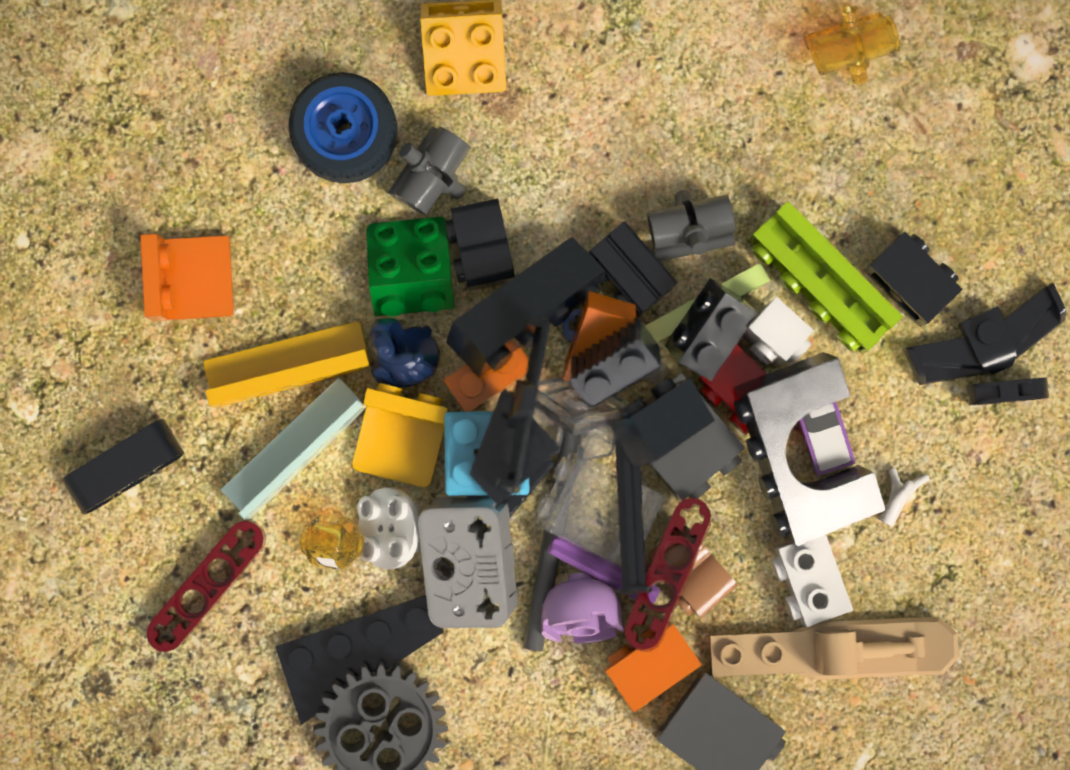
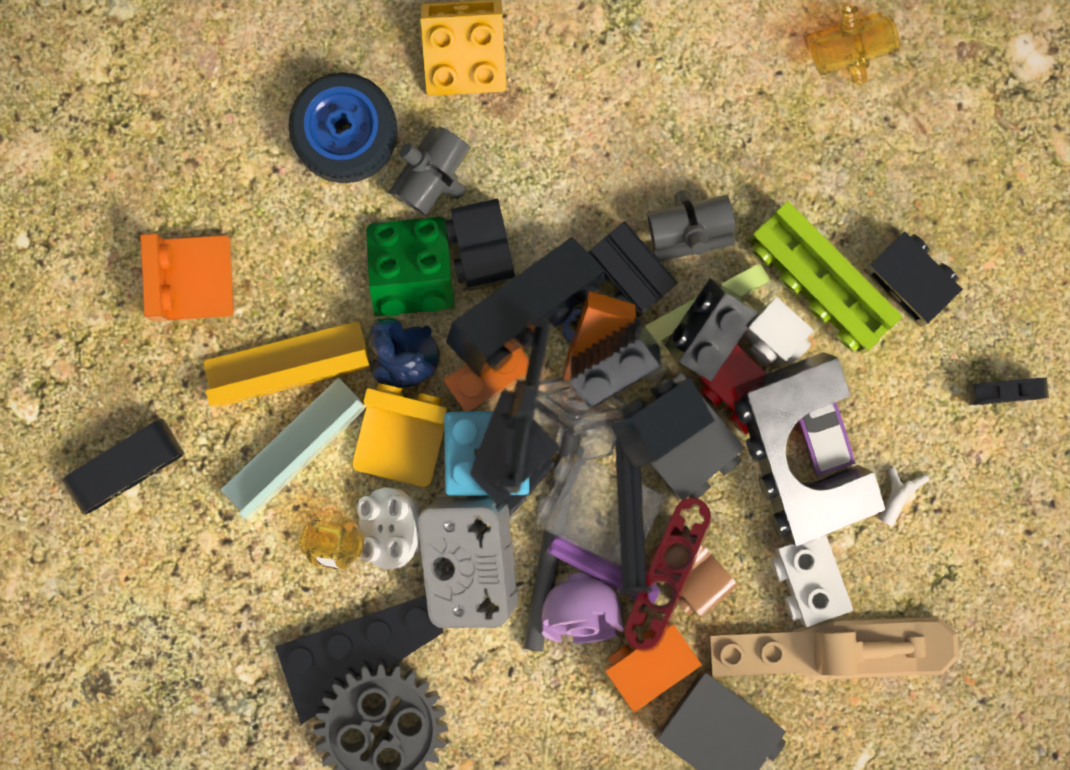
dark red beam [146,521,266,652] -> none
black plate [903,283,1066,385] -> none

